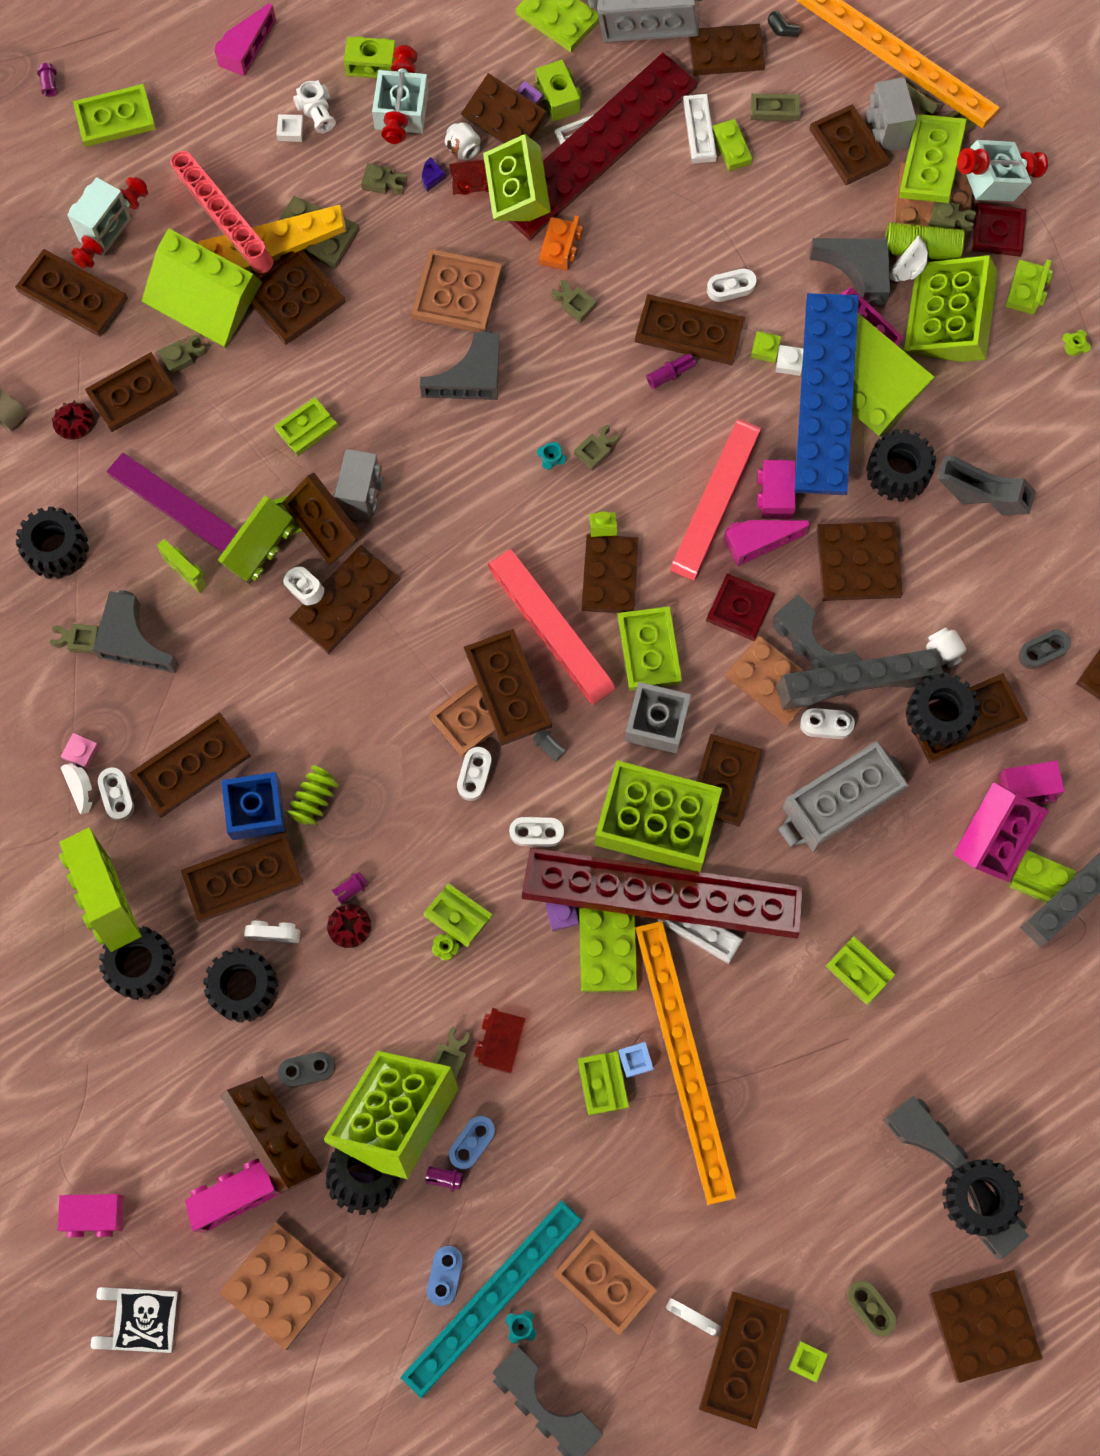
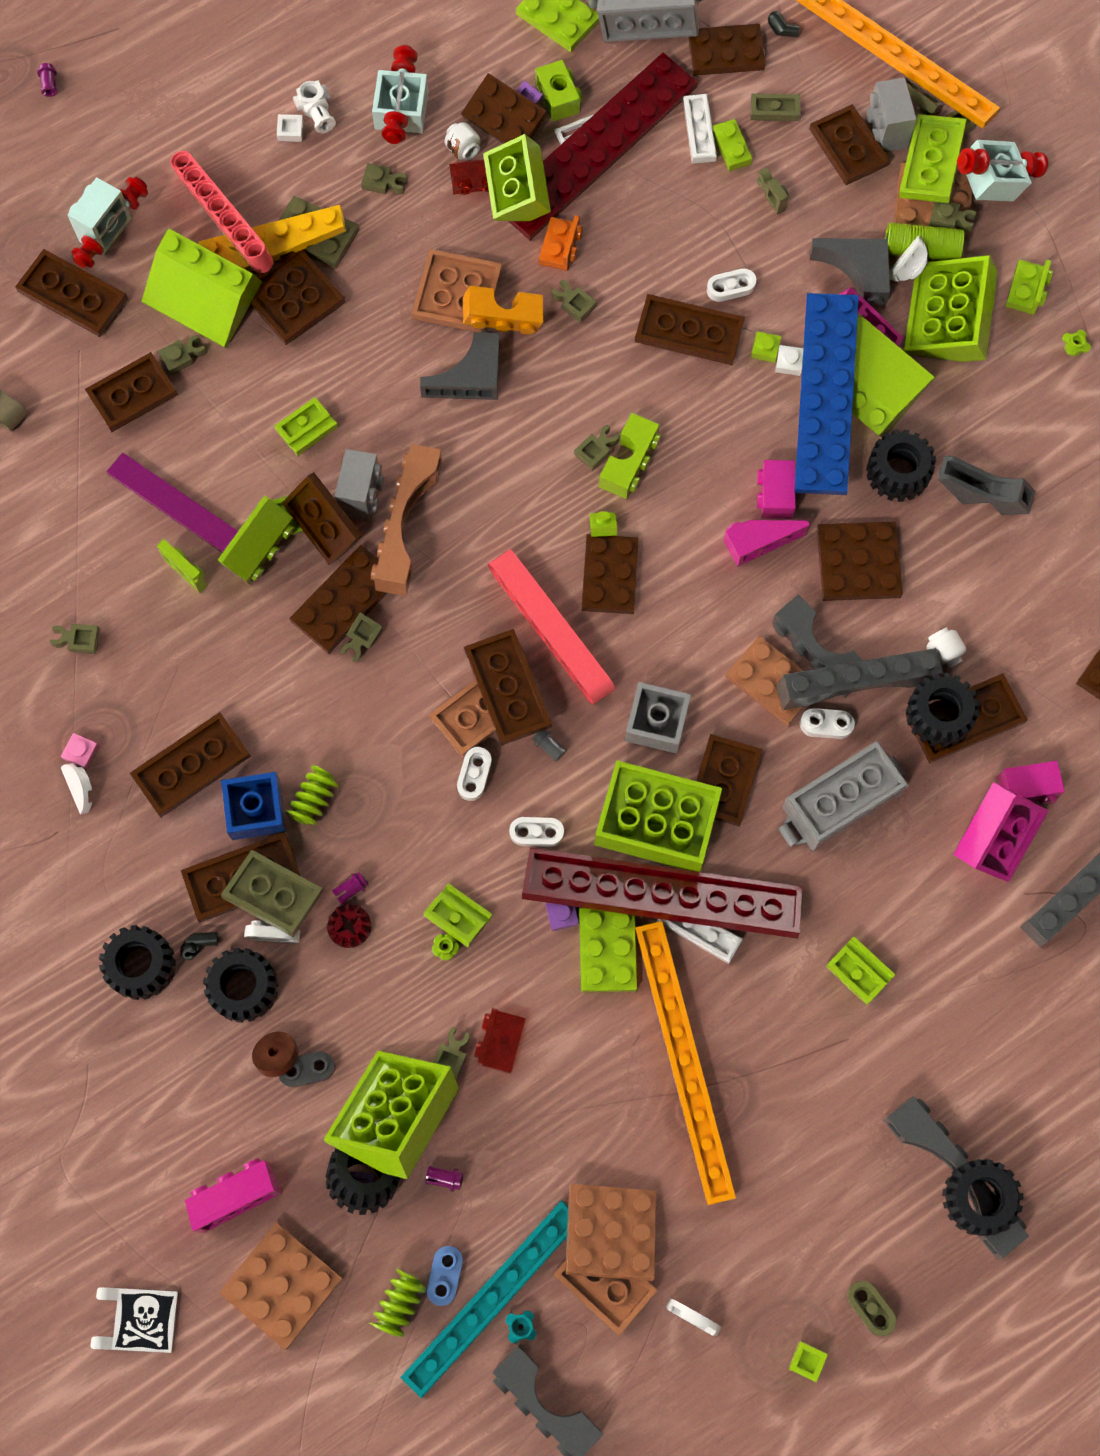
black tyre [16,507,89,579] -> none
dark red gear [52,400,94,440] -> none
dark pink brick [57,1194,124,1238] -> none
lime brick [59,827,142,952] -> none
lime plate [72,84,156,147] -> none
dark grey arch [93,590,178,673] -> none
white plate [98,768,135,821] -> none
dark pink slope [214,3,276,76] -> none
reddish brown plate [220,1076,323,1194] -> none
white plate [283,567,324,605] -> none
lime brick [344,36,396,78] -> none
dark purple tile [422,157,446,192] -> none
medium blue plate [449,1116,495,1170] -> none
teal plate [537,442,566,470] -> none
lime plate [577,1051,629,1116] -> none
lime plate [617,606,682,691] -> none
light blue plate [618,1042,654,1079] -> none
magenta axle [646,354,696,390] -> none
coral beam [670,419,762,581] -> none
reddish brown plate [699,1291,789,1429] -> none
dark red tile [706,573,775,641] -> none
reddish brown plate [929,1270,1043,1383] -> none
dark red tile [971,203,1026,257] -> none
lime plate [1009,850,1077,903] -> none
dark grey plate [1019,630,1071,669] -> none
none -> pearl dark grey arm [180,932,219,961]
none -> olive plate [221,850,323,937]
none -> copper piece [252,1032,299,1077]
none -> olive plate [340,612,383,662]
none -> lime piece [369,1268,427,1337]
none -> nougat arch [371,444,442,596]
none -> light orange arch [463,286,543,335]
none -> nougat plate [566,1184,656,1281]
none -> lime arch [599,413,661,499]
none -> olive plate [756,167,789,214]

